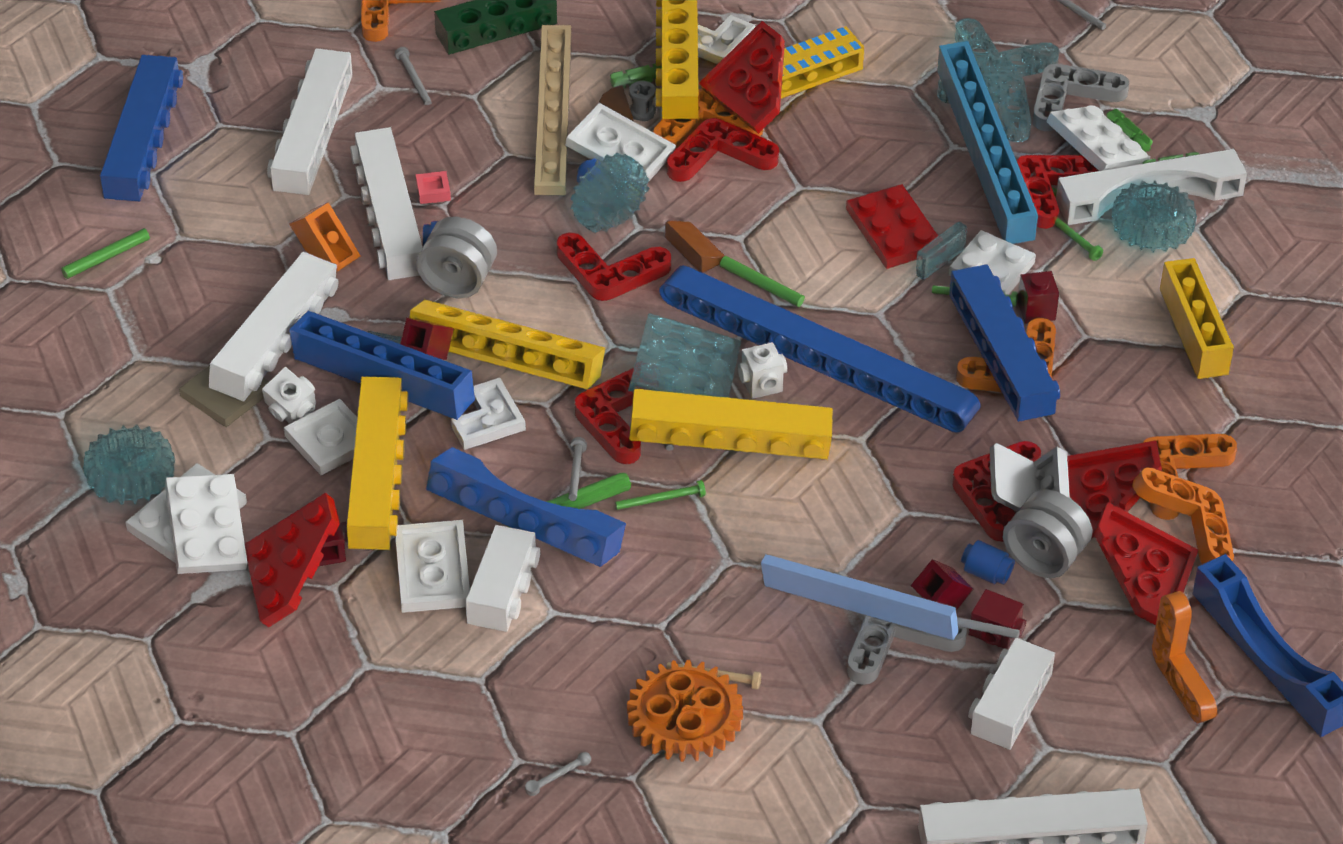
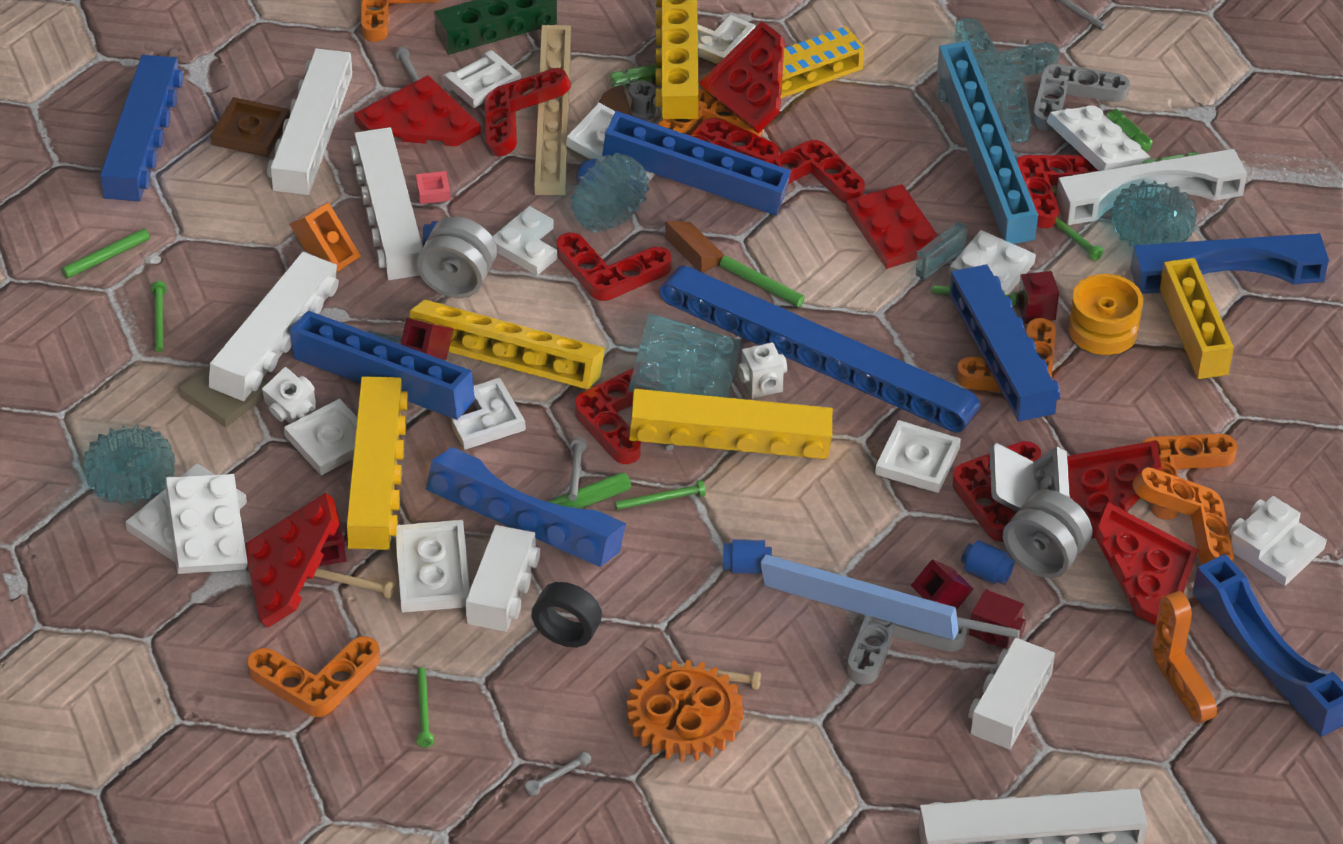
none -> bright green piece [151,281,167,352]
none -> reddish brown plate [210,97,290,157]
none -> orange beam [247,636,380,717]
none -> tan piece [314,568,396,599]
none -> red plate [354,75,481,147]
none -> bright green piece [416,668,434,748]
none -> white plate [441,50,521,108]
none -> red beam [485,68,571,157]
none -> white plate [492,206,557,276]
none -> black tyre [531,582,602,648]
none -> blue brick [602,111,791,216]
none -> blue brick [723,539,772,574]
none -> red beam [765,140,865,203]
none -> white plate [875,420,961,493]
none -> light orange wheel [1068,273,1144,355]
none -> blue arch [1130,233,1329,294]
none -> white plate [1230,496,1327,586]

